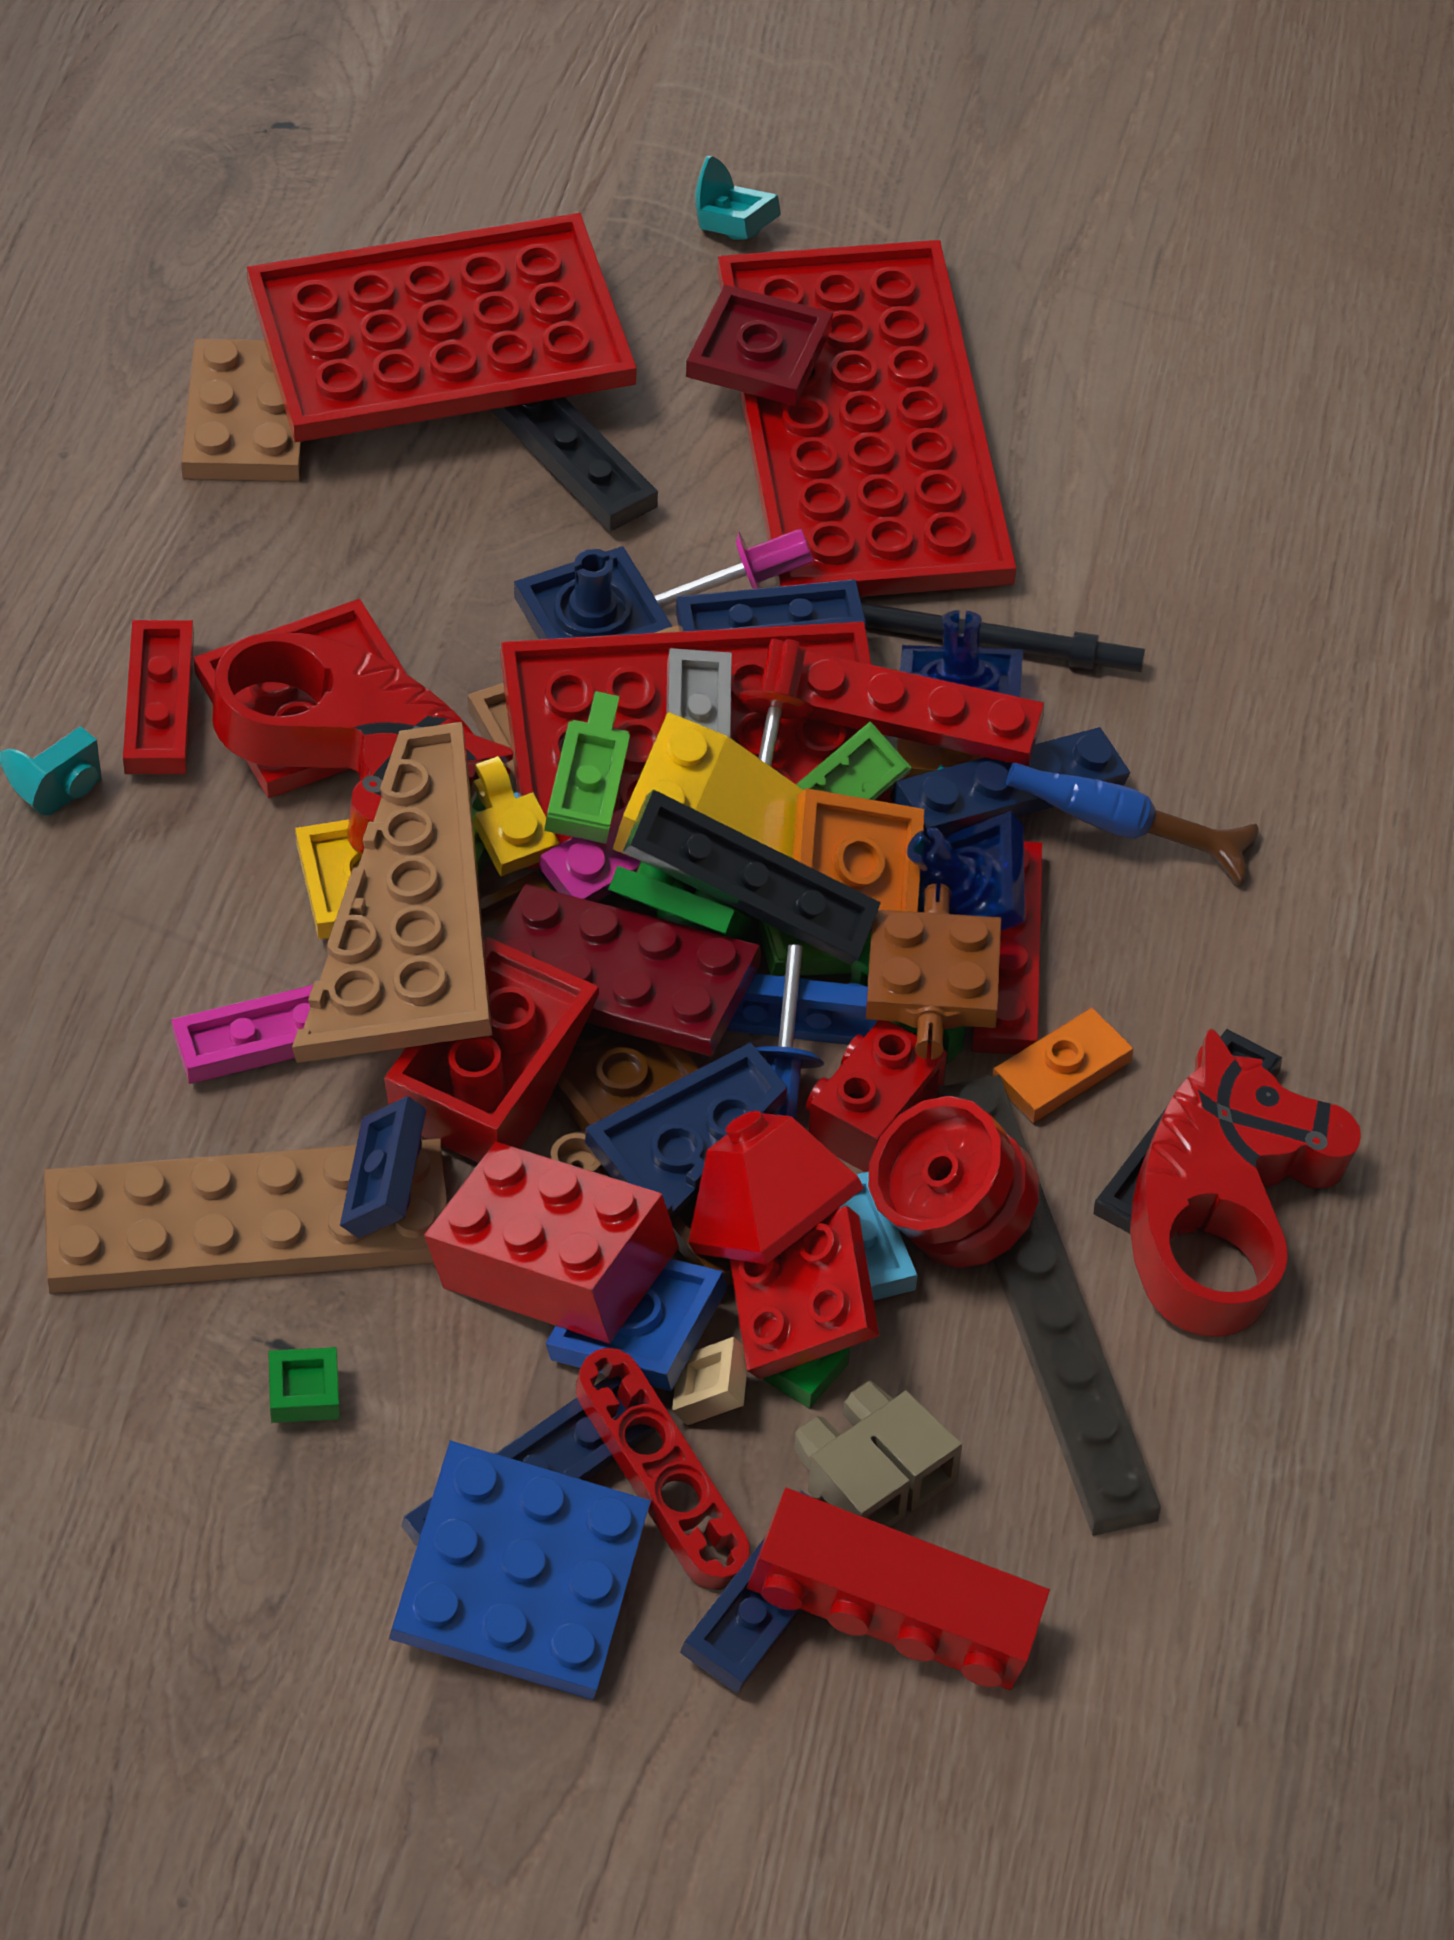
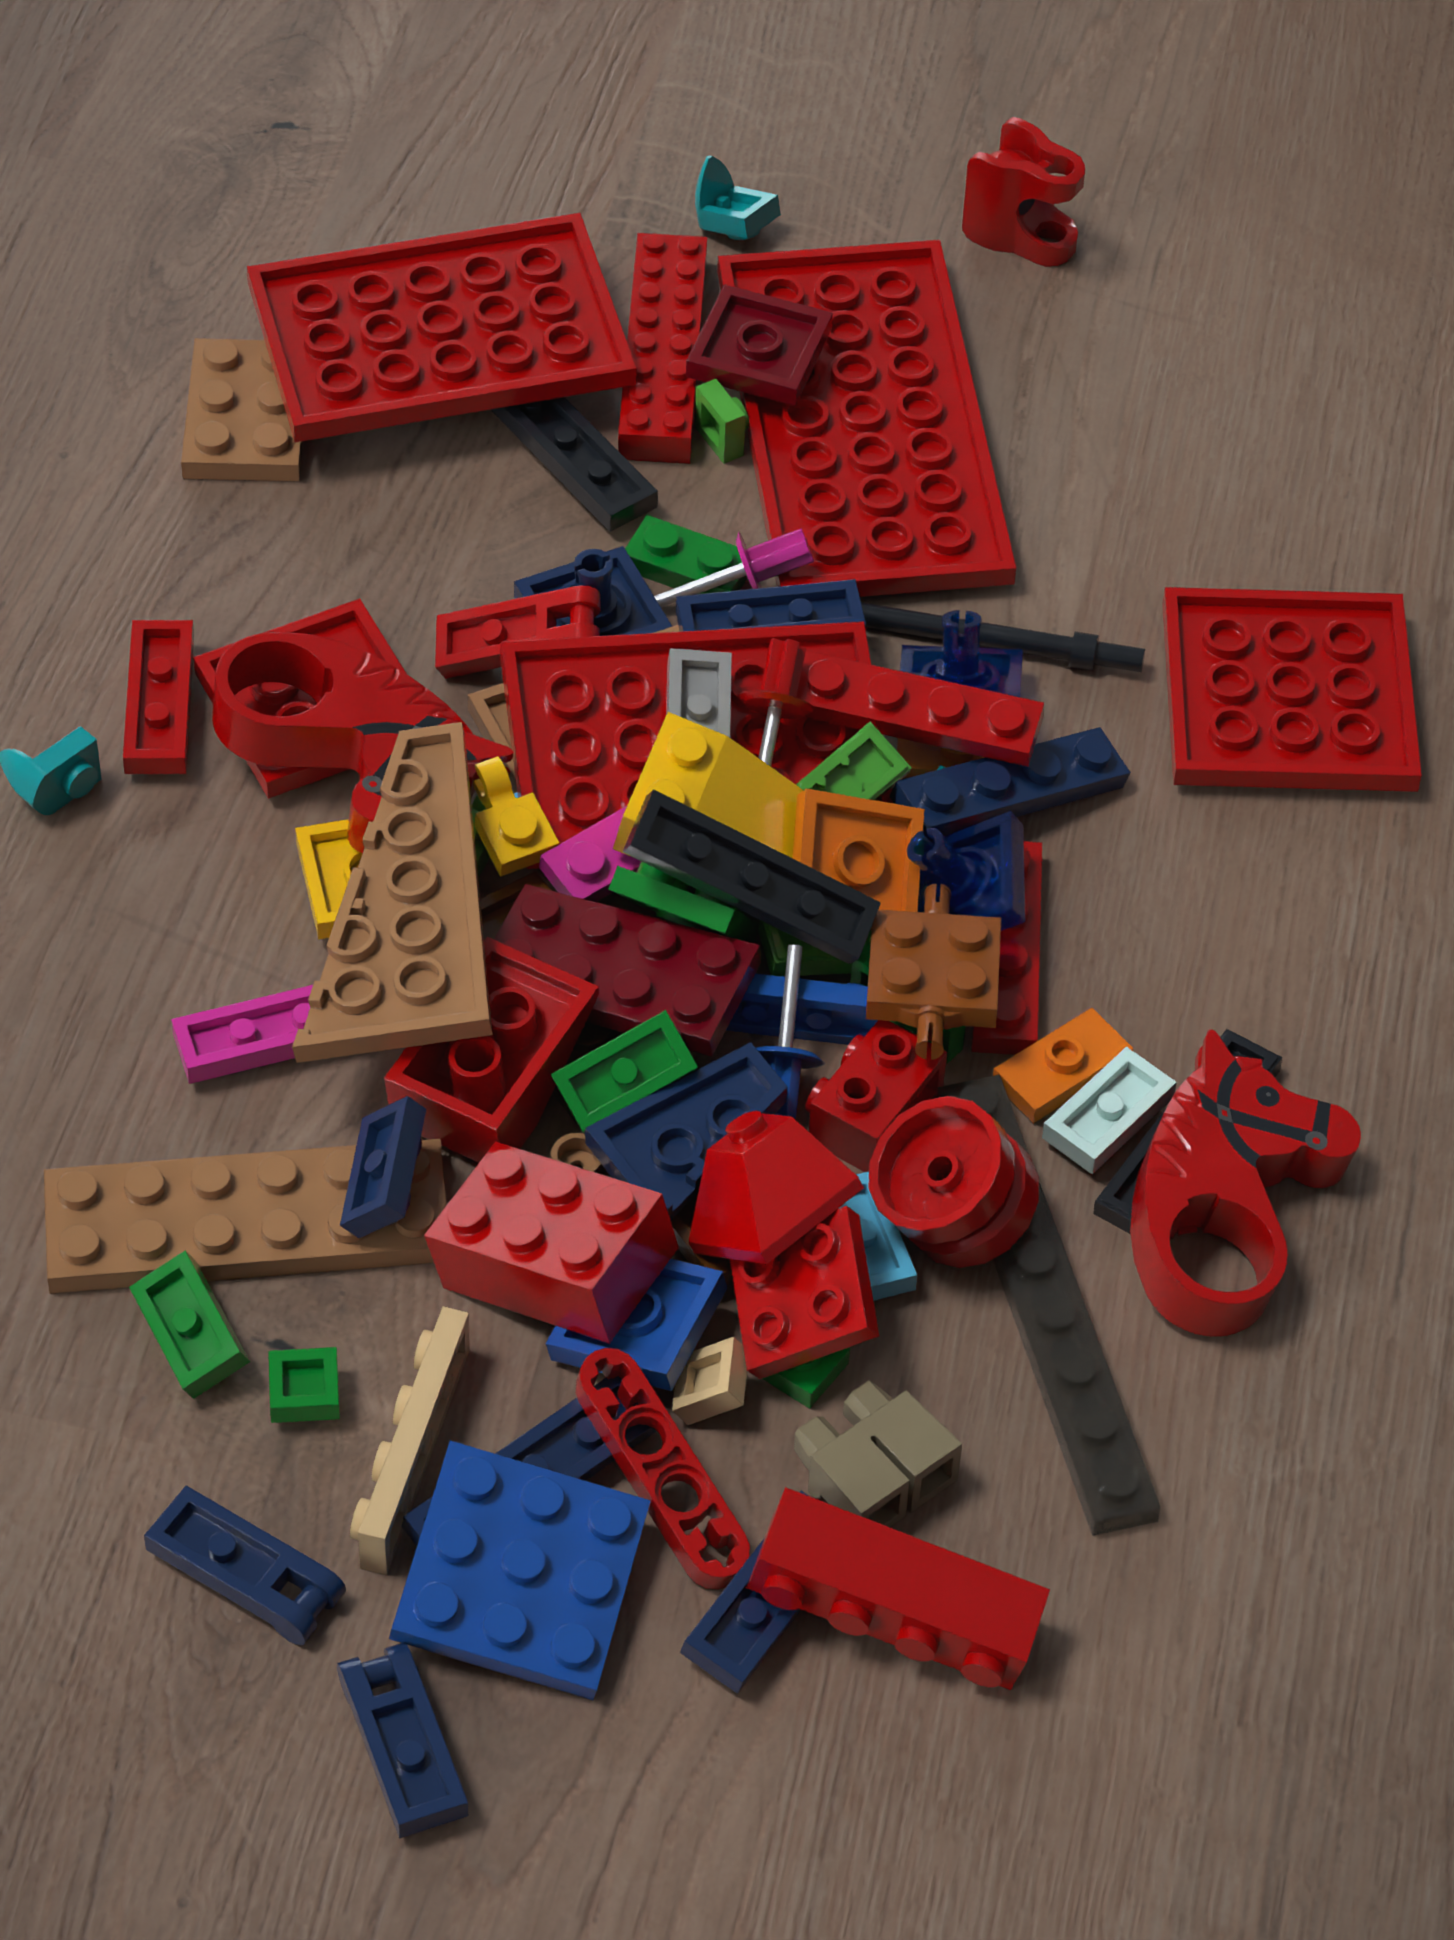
bright green hinge [544,691,630,844] -> none
blue piece [1006,762,1259,886] -> none
none -> green plate [129,1250,250,1399]
none -> dark blue plate [144,1485,346,1645]
none -> dark blue plate [337,1642,469,1839]
none -> tan plate [350,1306,470,1575]
none -> red plate [435,585,601,679]
none -> green plate [551,1010,698,1133]
none -> red piece [618,233,707,464]
none -> green plate [625,515,748,594]
none -> bright green plate [695,379,749,464]
none -> red piece [962,117,1086,267]
none -> light aqua plate [1042,1047,1177,1174]
none -> red plate [1162,587,1422,792]

